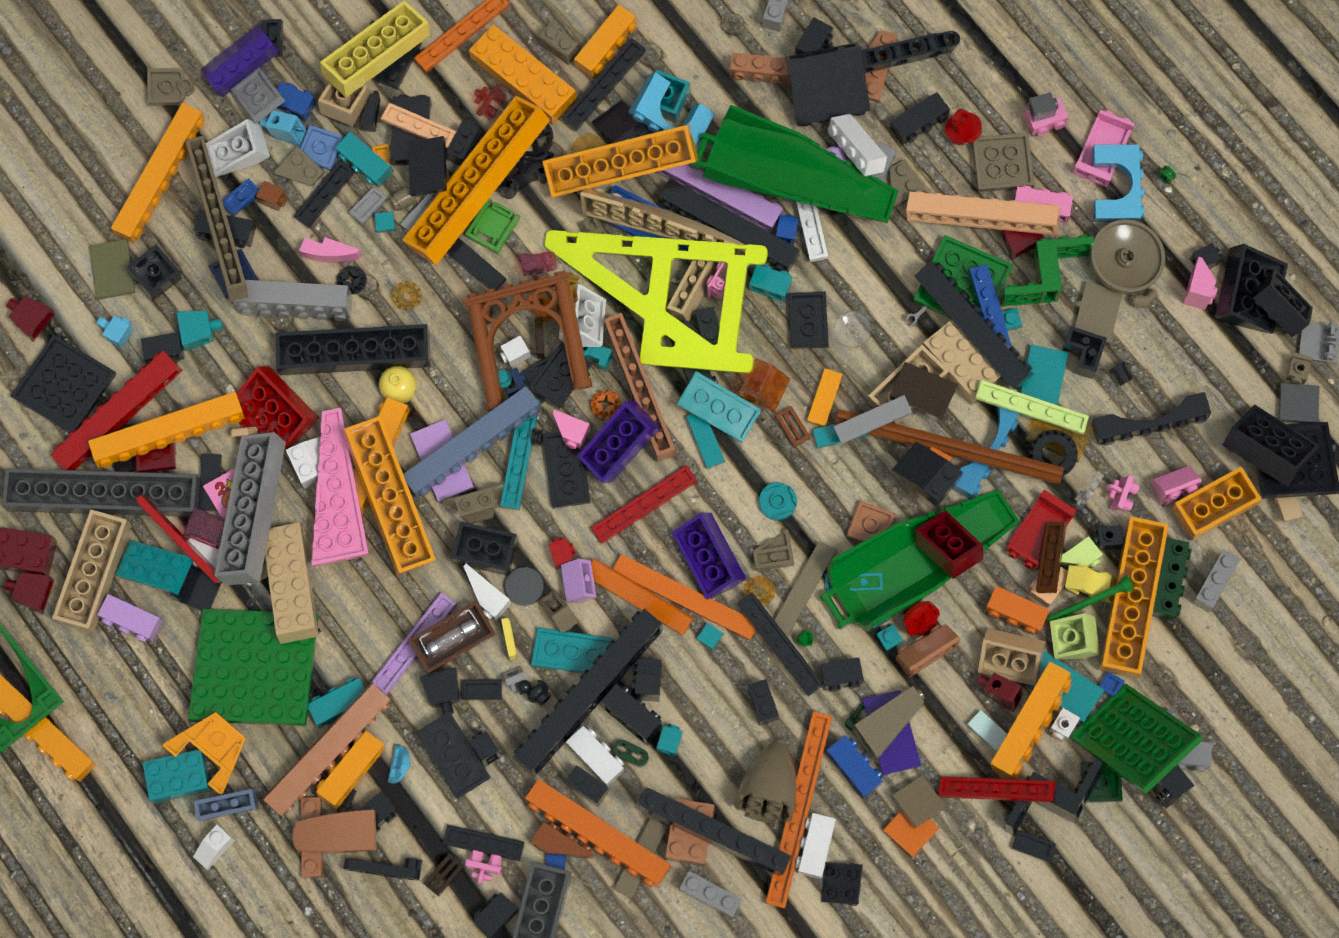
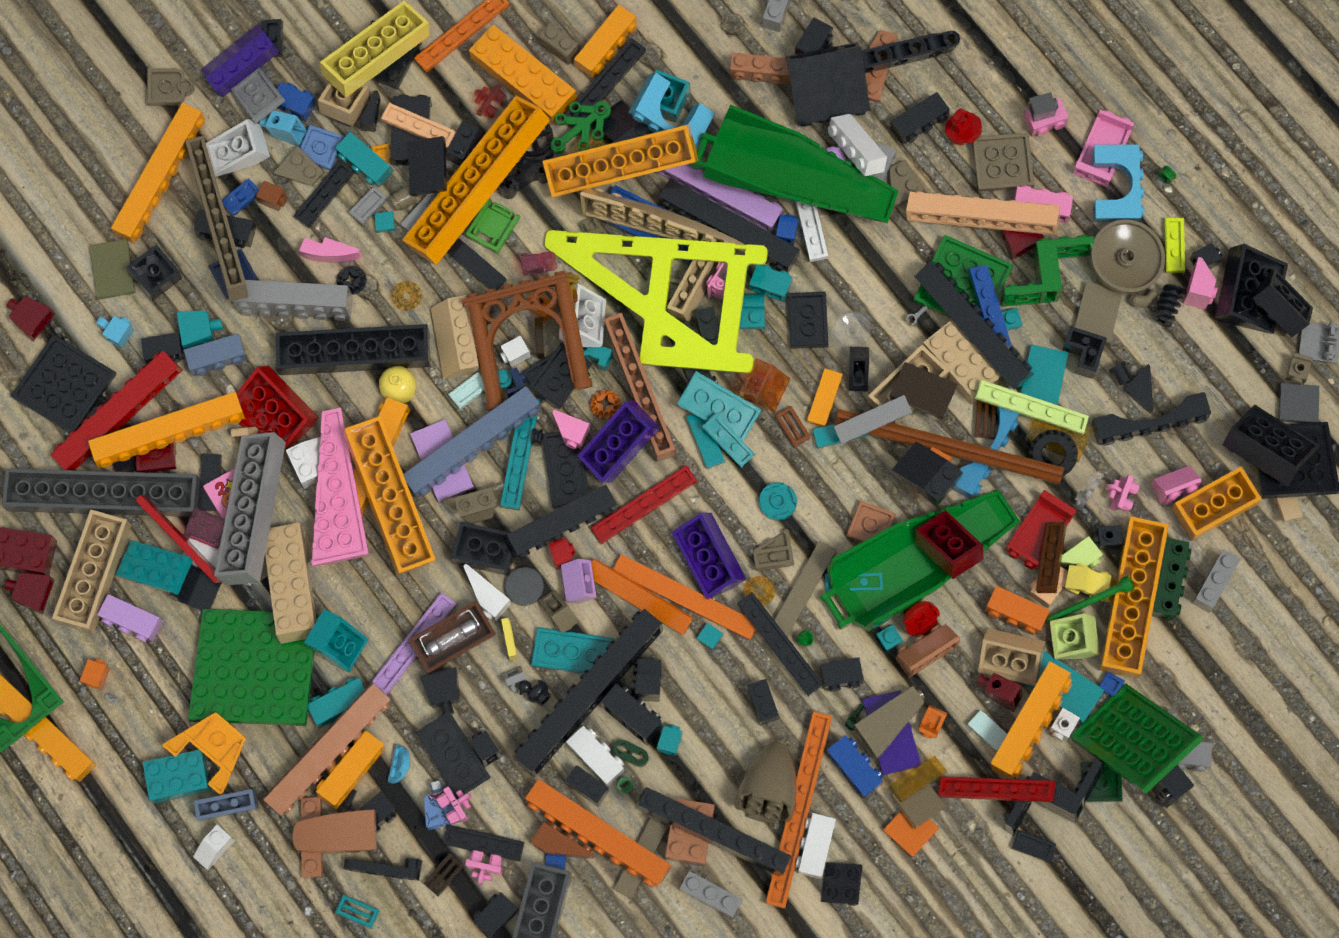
black tile [462,679,502,701] -> none
none -> orange brick [80,658,110,690]
none -> sand blue brick [184,333,248,376]
none -> teal brick [304,609,369,673]
none -> teal tile [335,894,380,929]
none -> medium blue torso [424,781,463,830]
none -> tan slope [431,295,481,380]
none -> bright pink hips [436,787,472,825]
none -> light aqua tile [448,372,485,410]
none -> black brick [503,485,617,559]
none -> green plant [550,101,611,154]
none -> green hinge [617,777,633,793]
none -> teal tile [701,413,755,468]
none -> teal brick [739,293,765,329]
none -> black slope [849,347,869,391]
none -> clear yellow tile [889,756,947,803]
none -> orange bracket [918,705,947,738]
none -> reddish brown tile [975,400,996,439]
none -> black tile [1124,364,1153,414]
none -> black piece [1151,284,1187,327]
none -> neon yellow tile [1164,218,1185,273]

